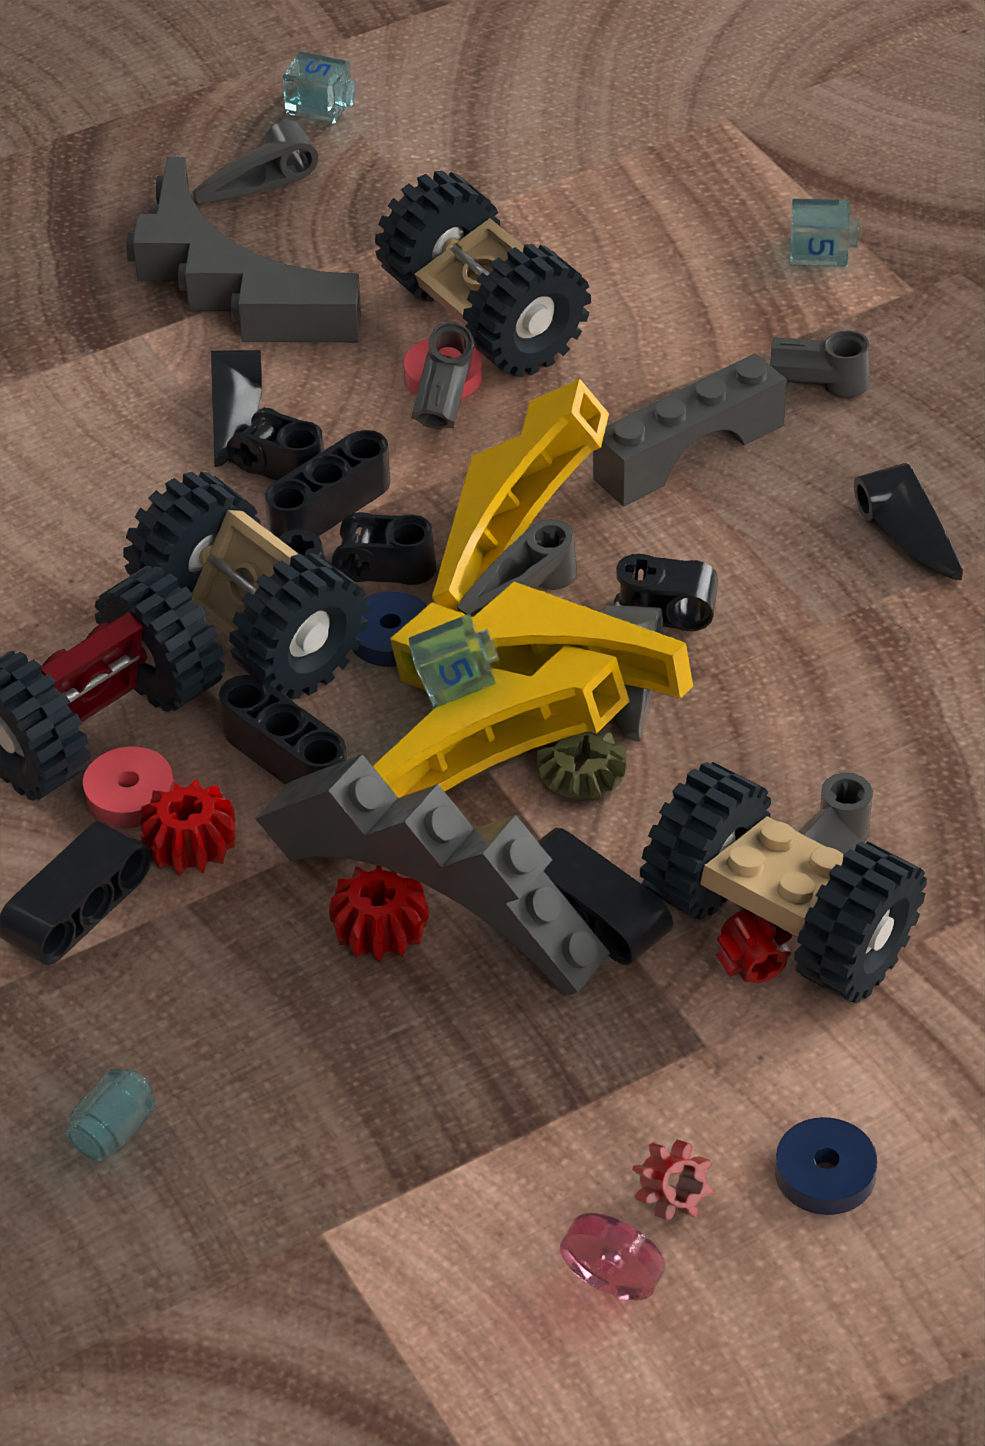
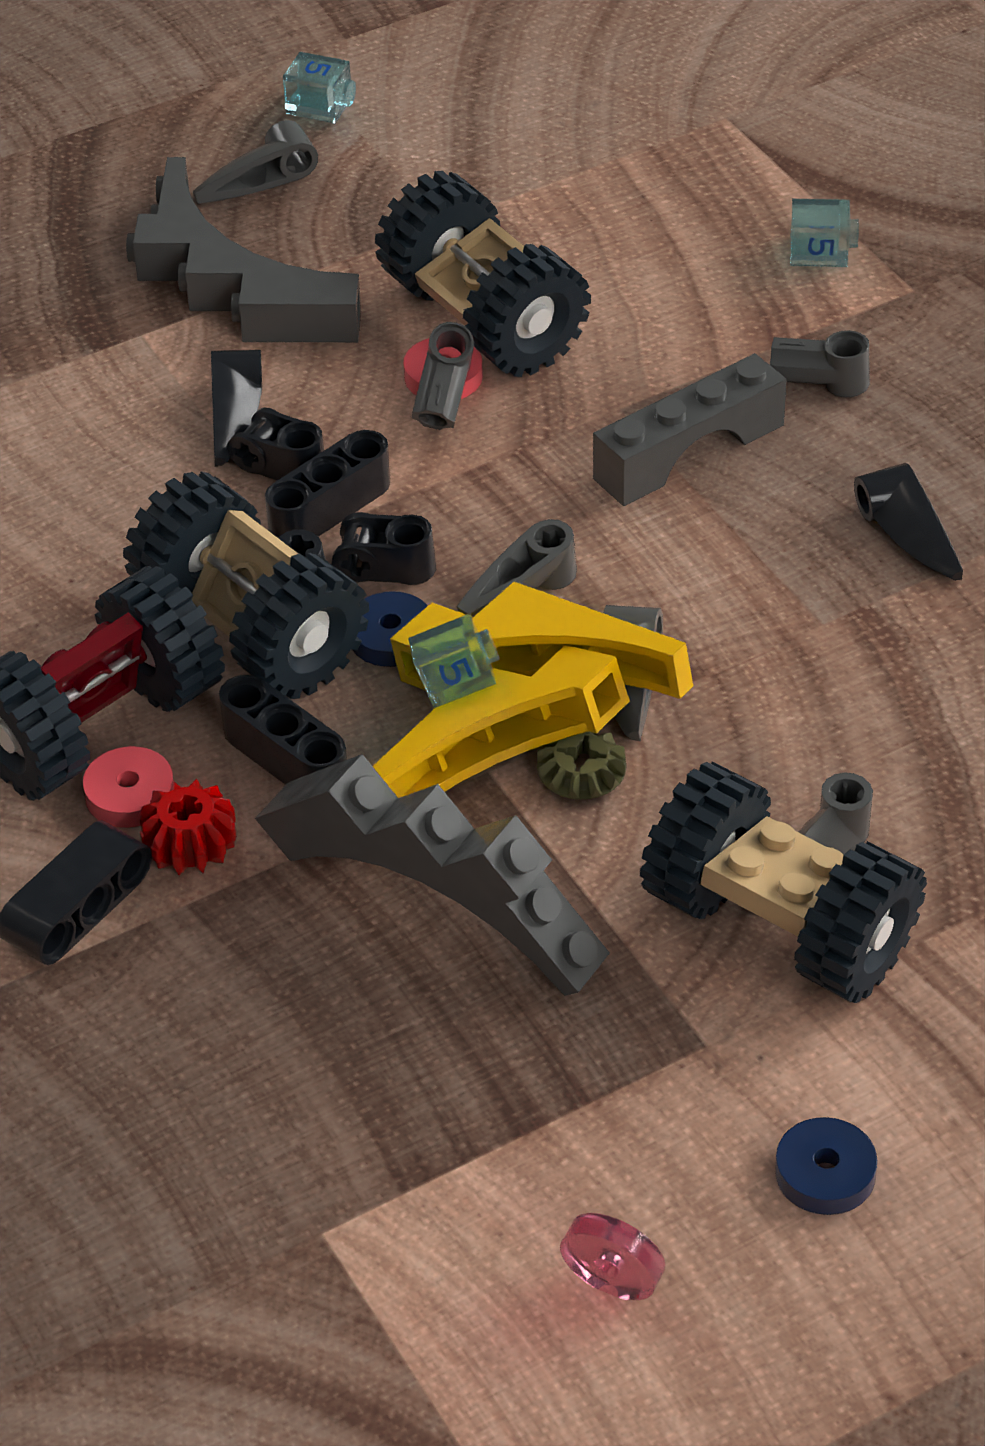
clear light blue brick [65,1068,156,1161] -> none
red gear [329,865,429,962] -> none
yellow arch [432,379,609,612] -> none
black beam [537,828,673,965] -> none
black piece [613,554,718,631] -> none
red gear [632,1139,715,1221] -> none
red gear [716,909,792,983] -> none

